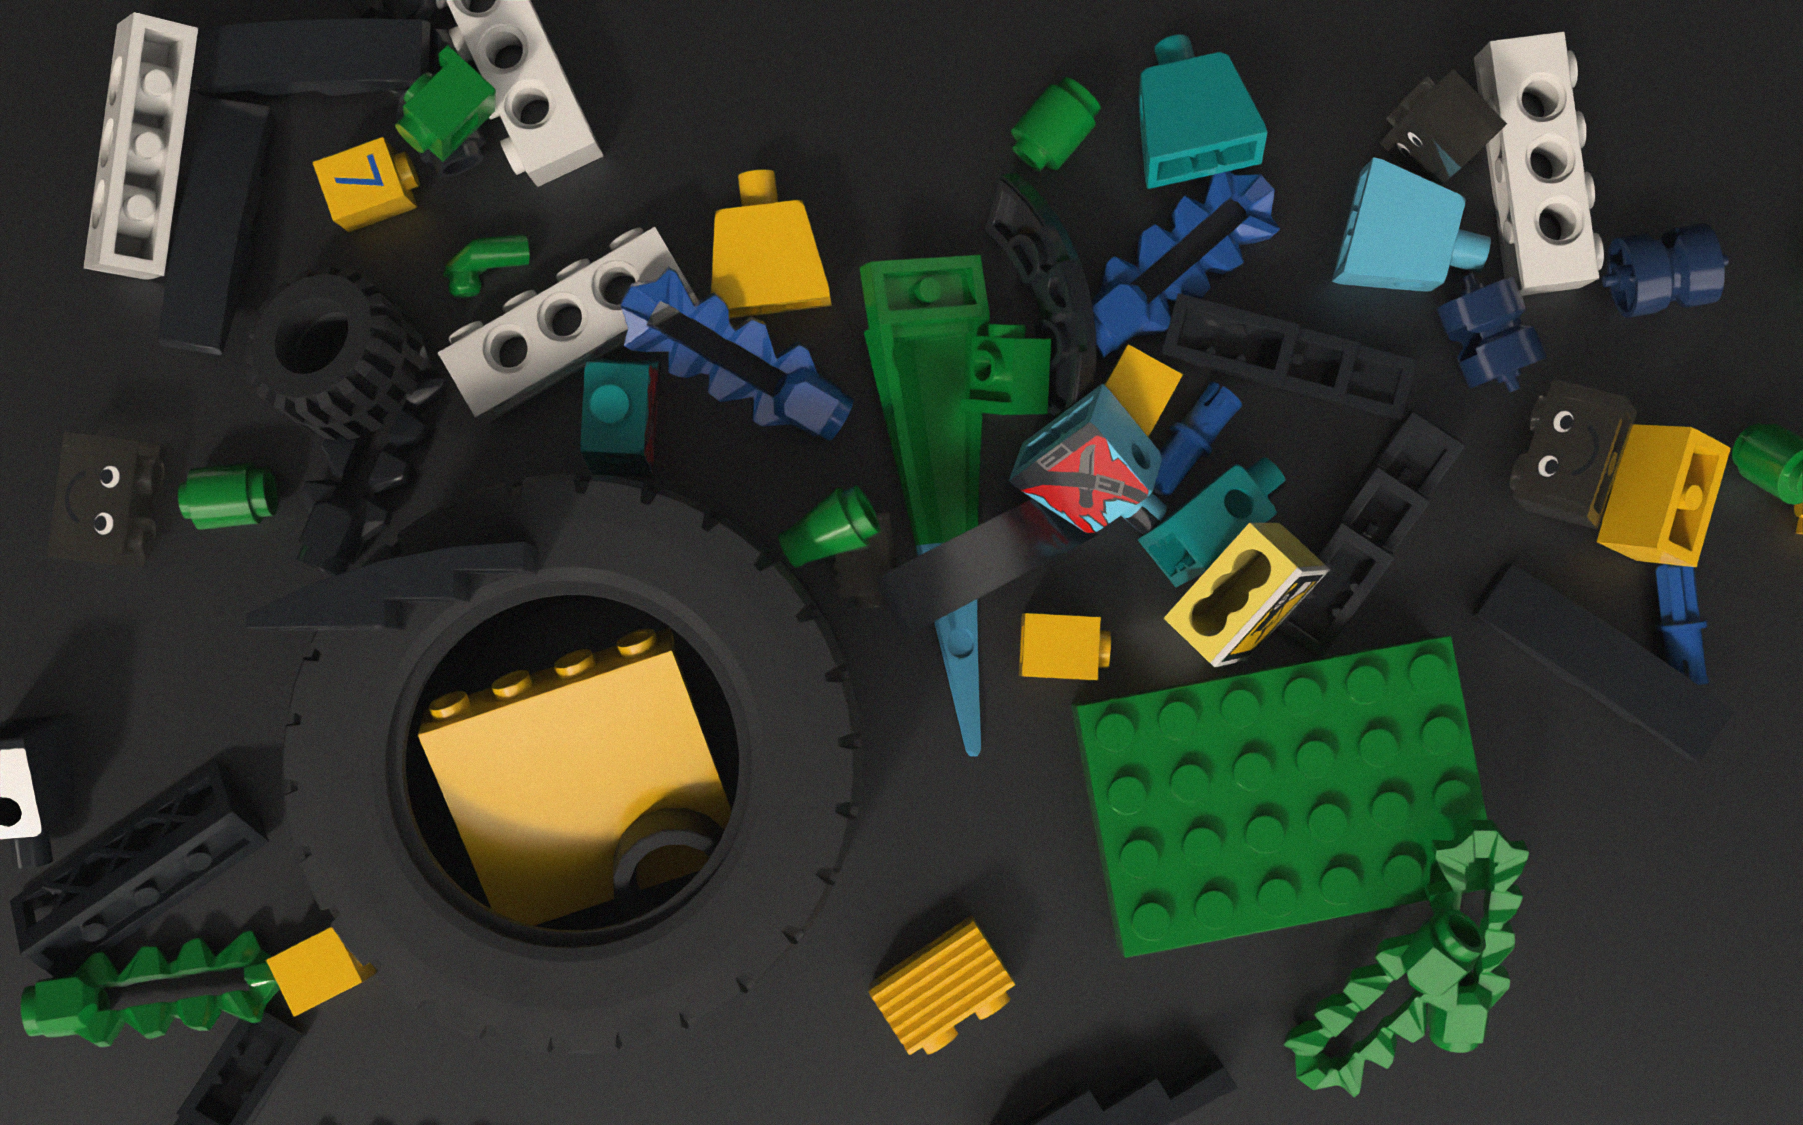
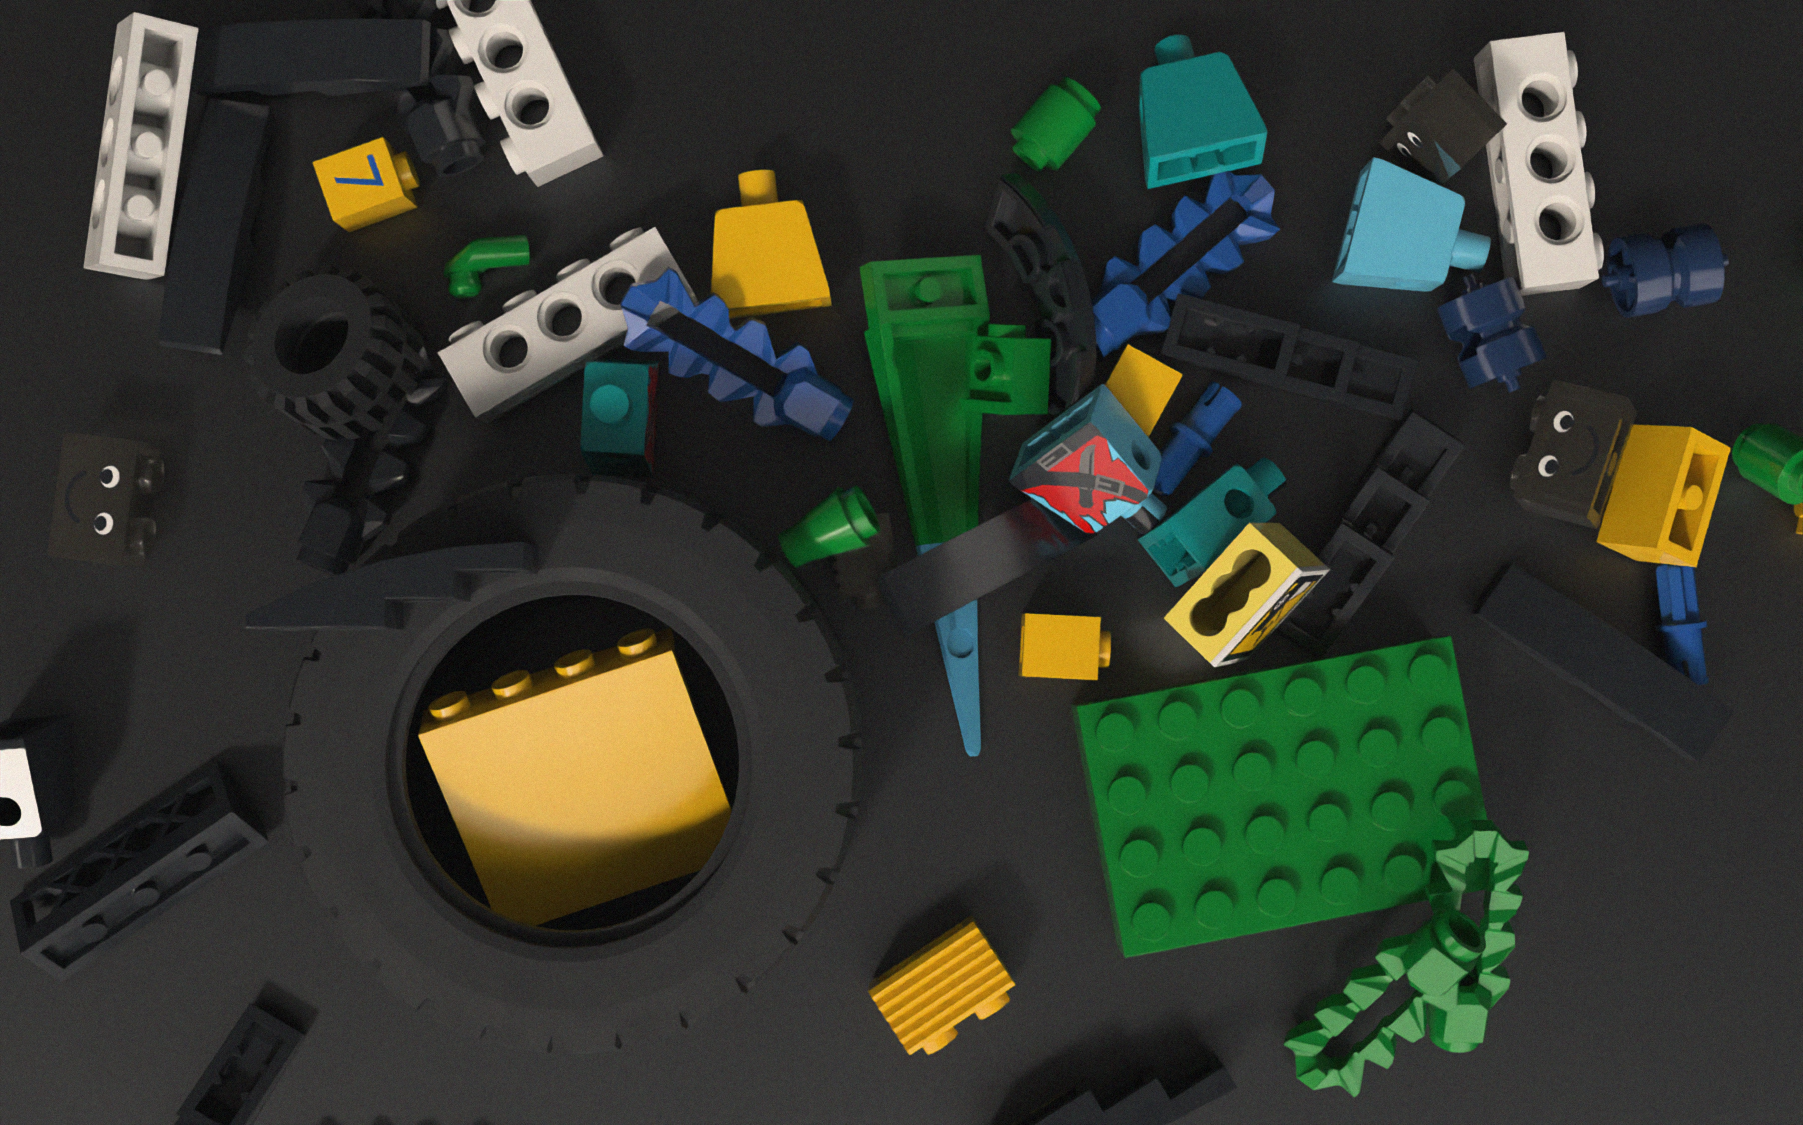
green sword [21,931,280,1047] -> none
green brick [178,462,278,530] -> none
yellow brick [266,927,377,1017] -> none
green brick [395,45,496,162] -> none
black tyre [613,808,725,921] -> none

